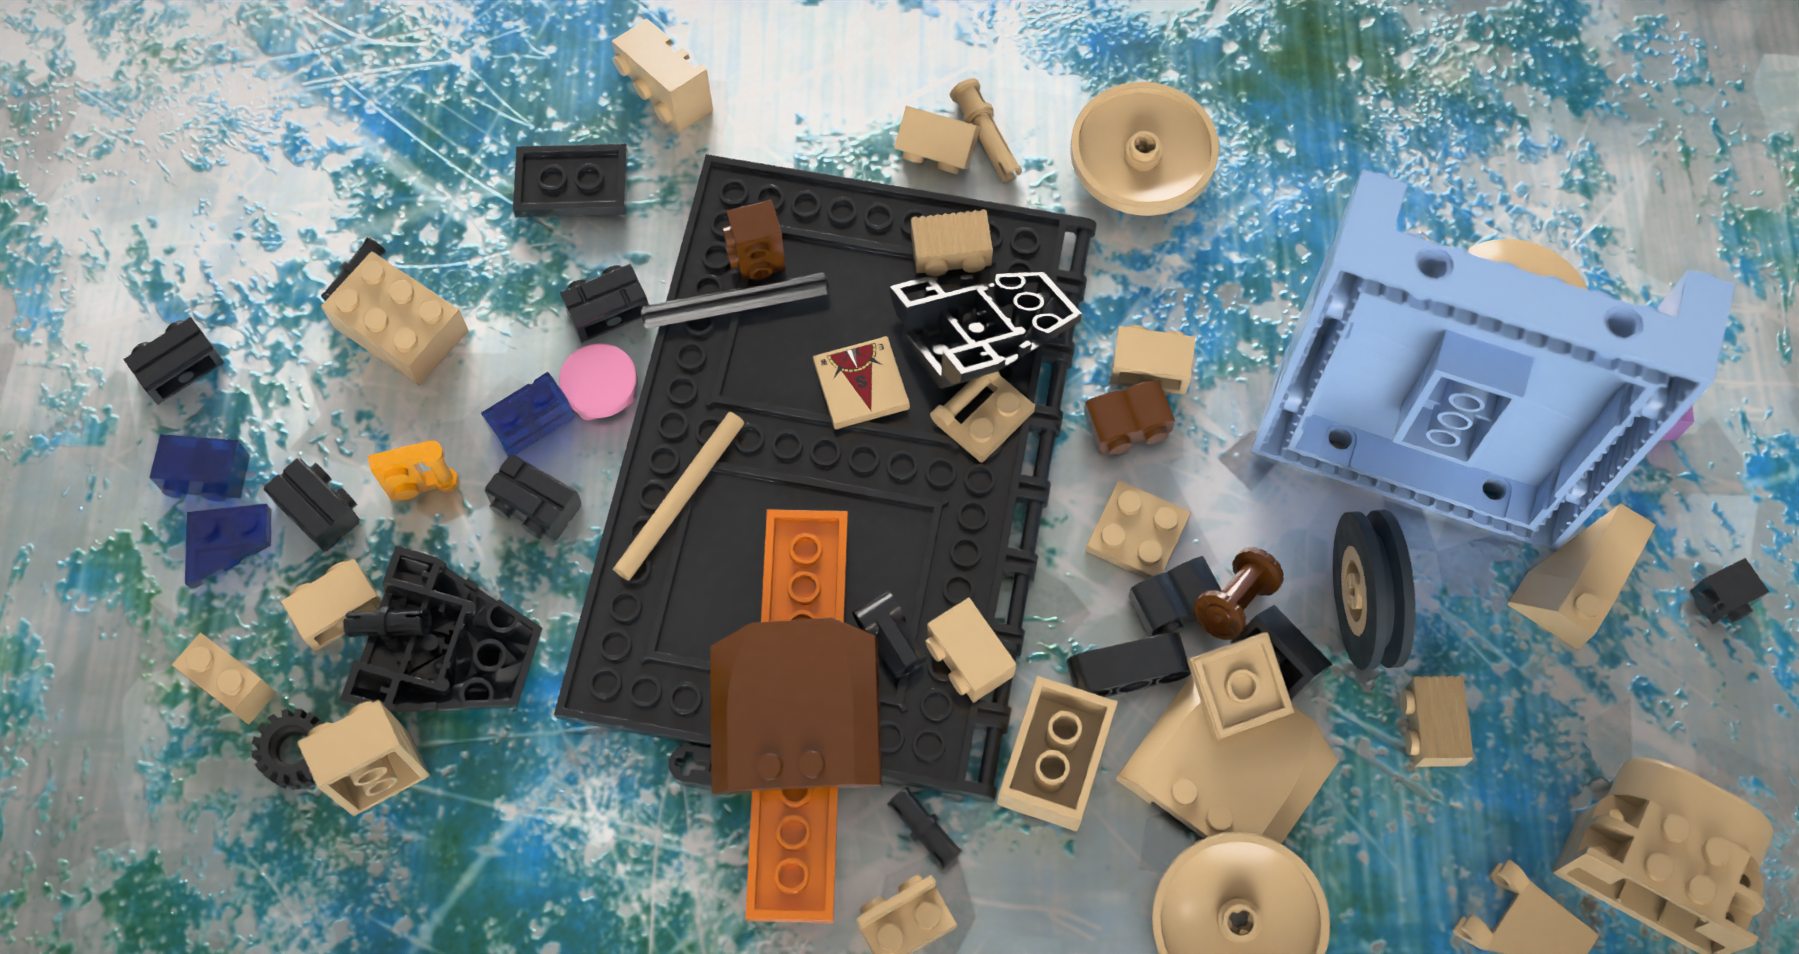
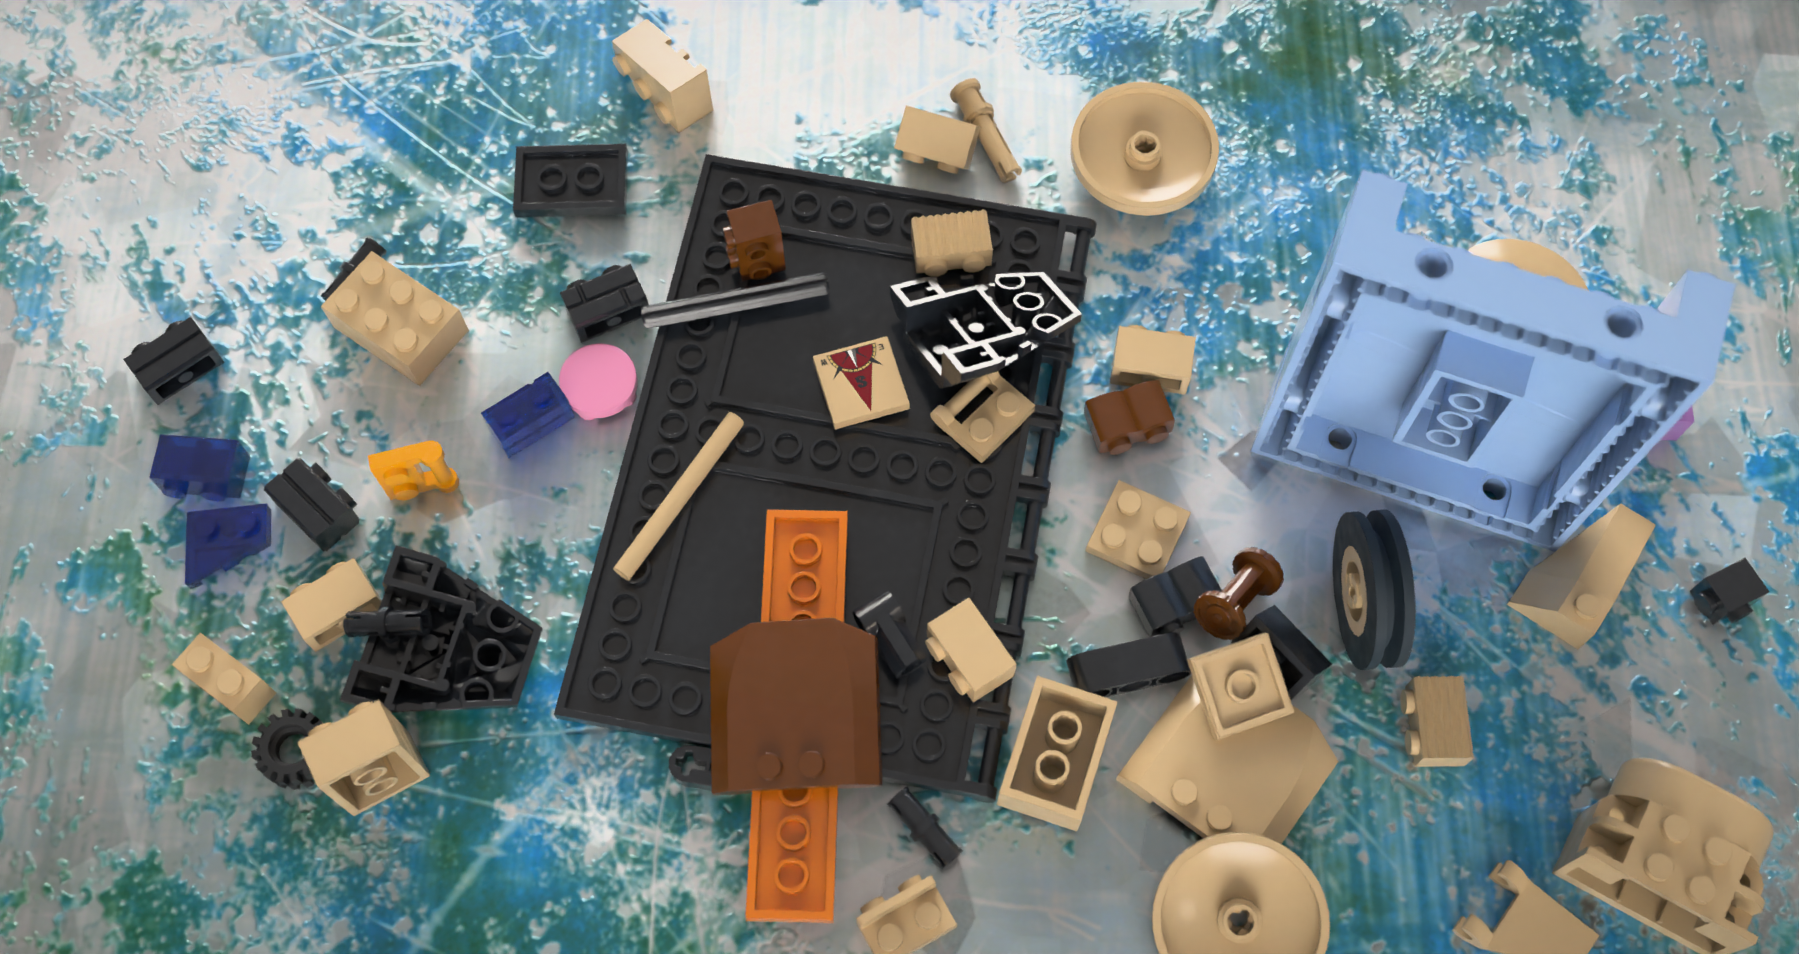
black brick [485,454,582,541] -> none

